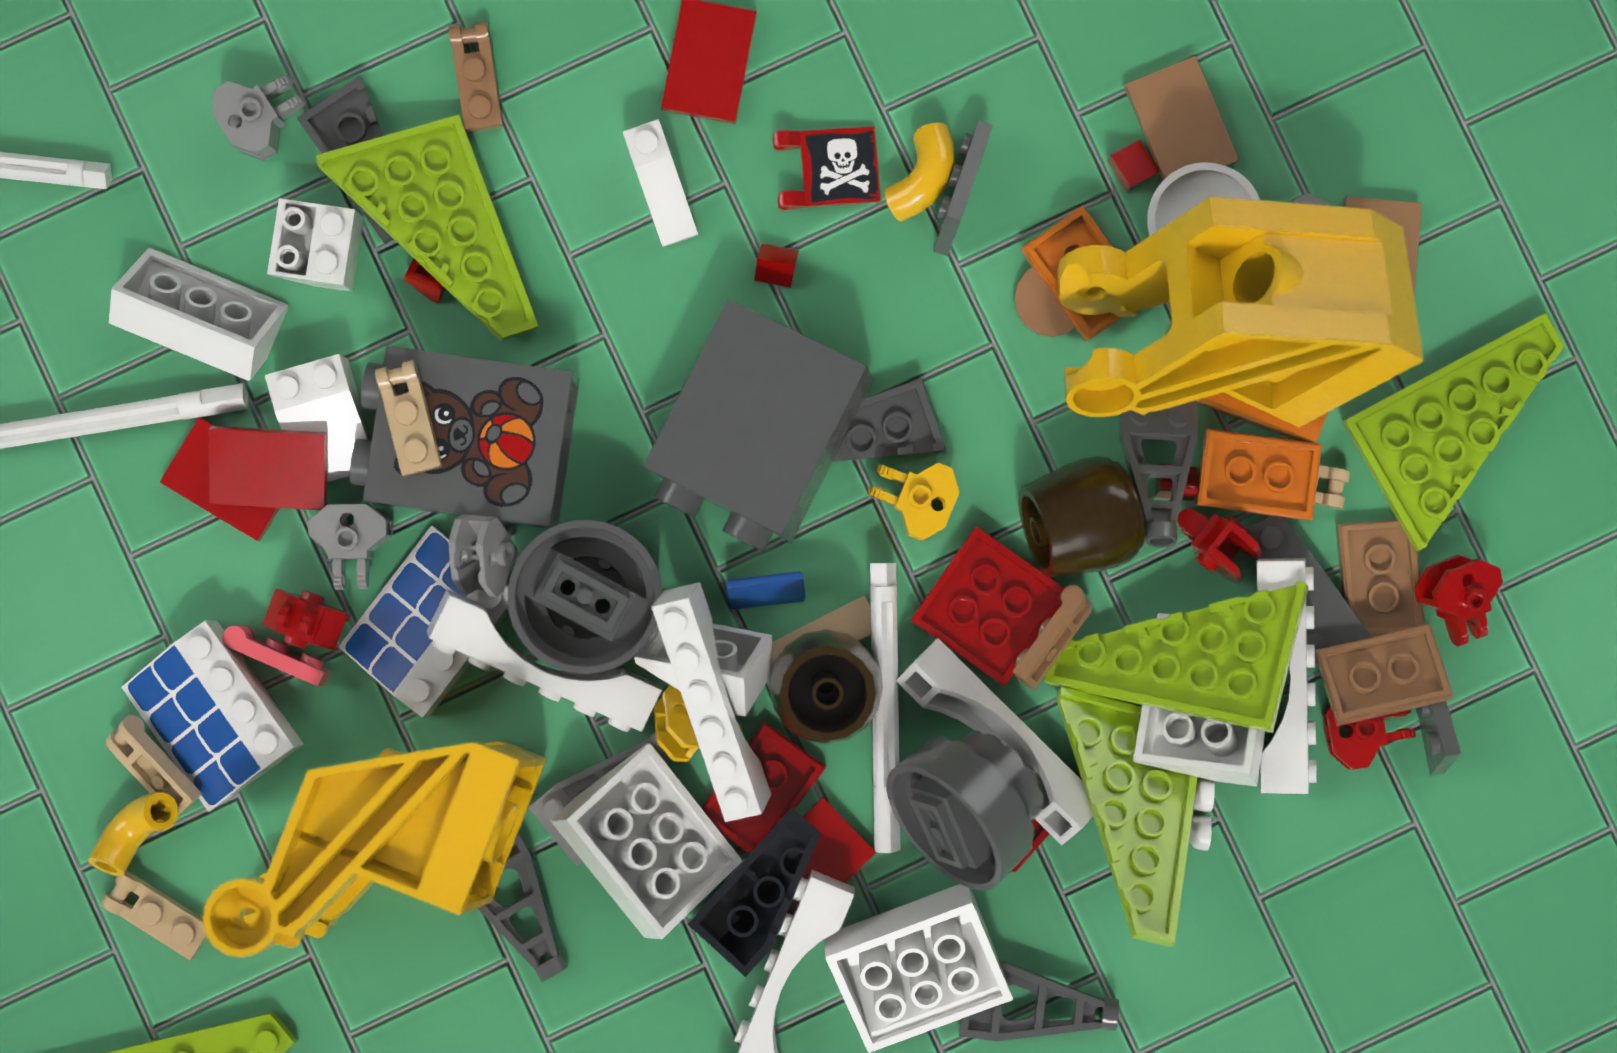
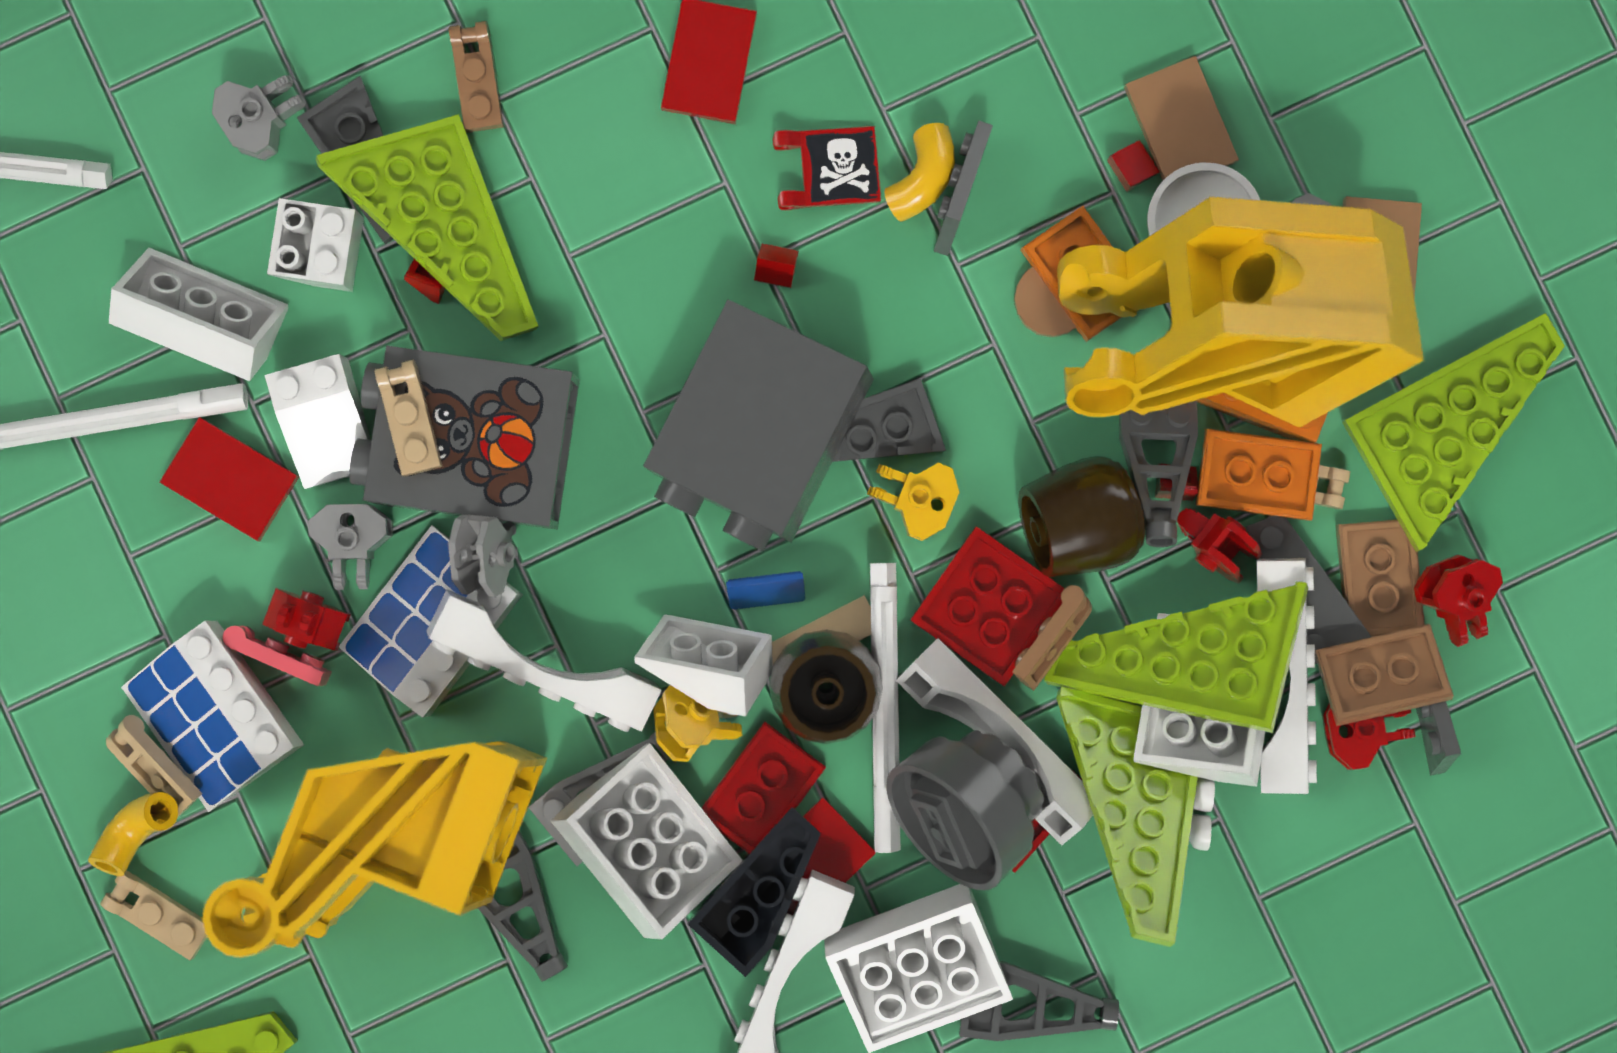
red tile [208,426,327,510] -> none
dark grey piece [507,520,662,674] -> none
white slope [623,119,698,247] -> none
white arch [652,582,771,822] -> none

